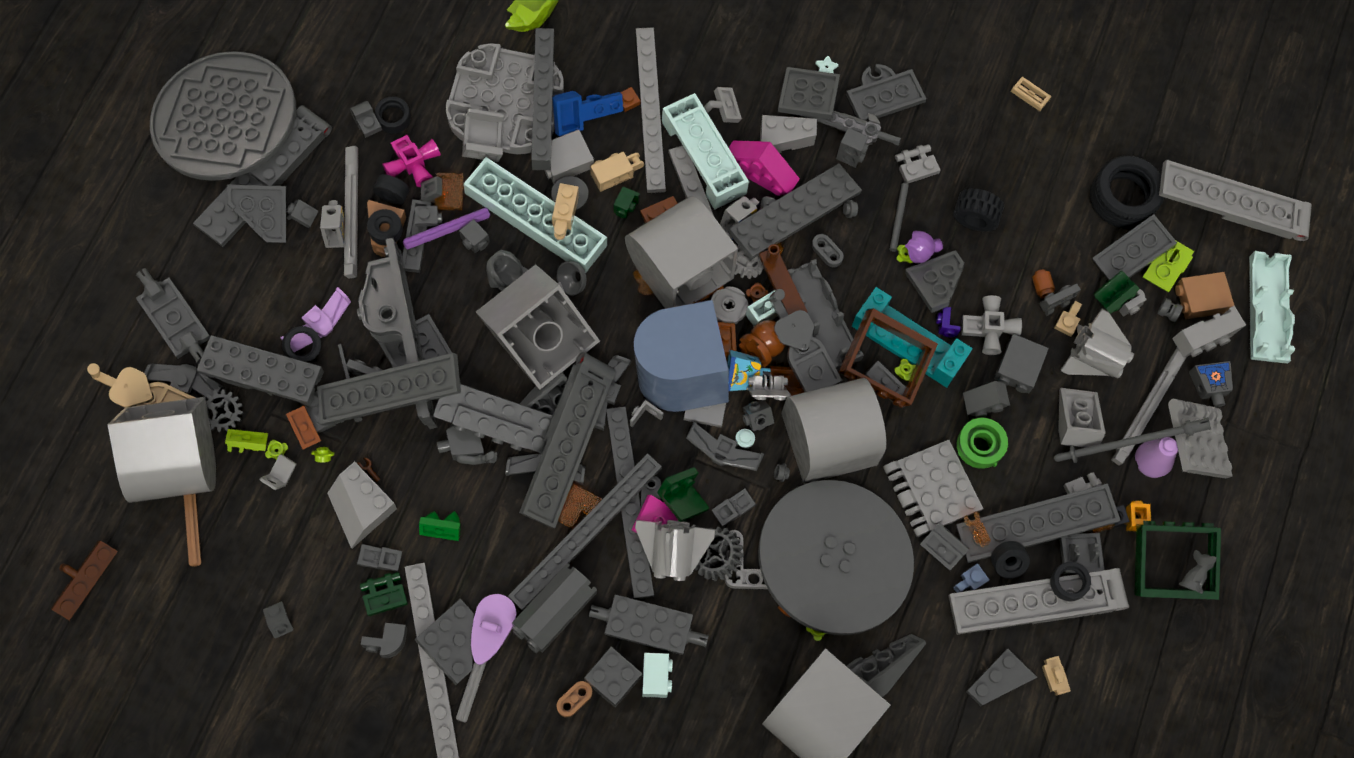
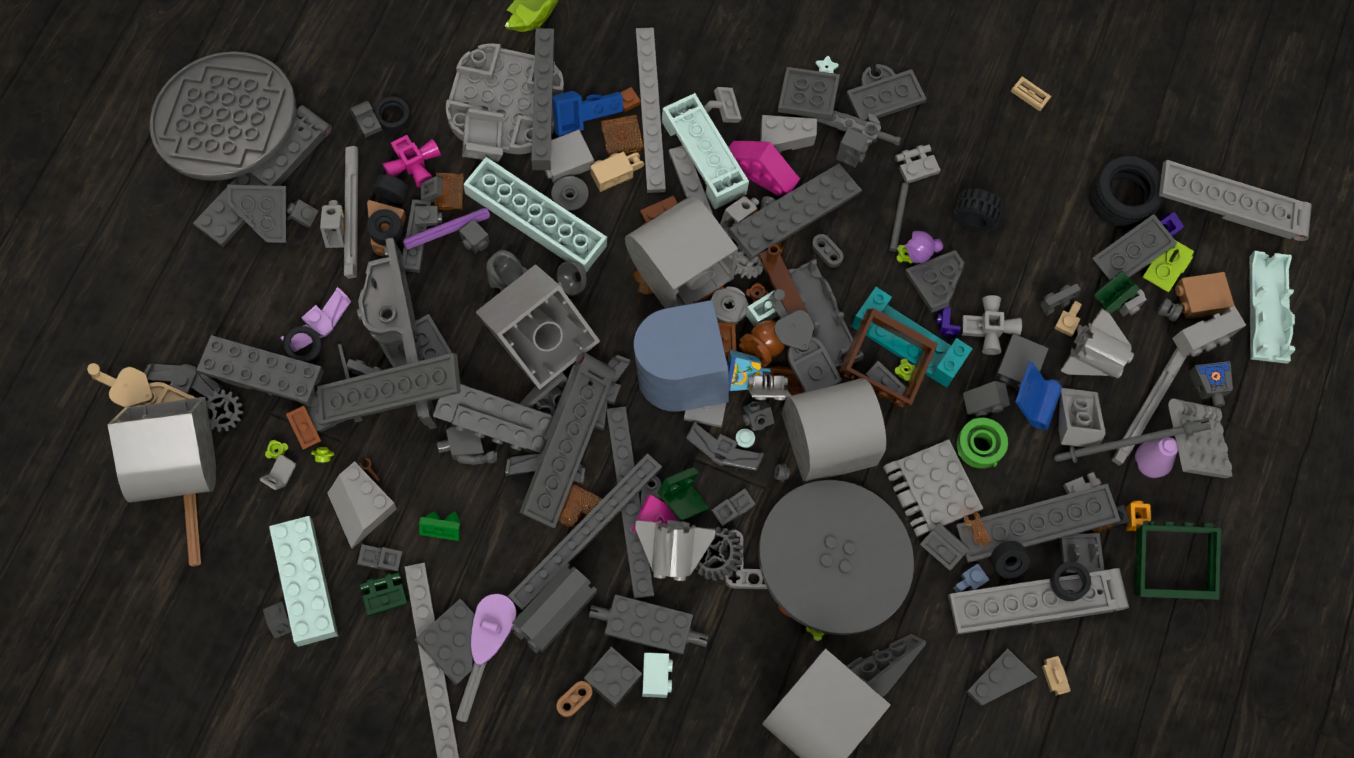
reddish brown plate [51,540,118,621] -> none
dark grey plate [136,268,210,364] -> none
lime plate [225,429,268,453] -> none
dark grey brick [361,623,408,659] -> none
tan brick [552,183,579,240] -> none
dark green brick [614,187,640,218] -> none
light grey bracket [630,400,663,427] -> none
dark grey plate [843,200,858,218] -> none
dark orange brick [1032,269,1055,298] -> none
dark grey animal [1179,550,1217,594] -> none
none -> light aqua brick [269,516,338,647]
none -> clear orange plate [601,115,644,156]
none -> blue door [1015,361,1062,430]
none -> dark purple brick [1159,212,1184,236]

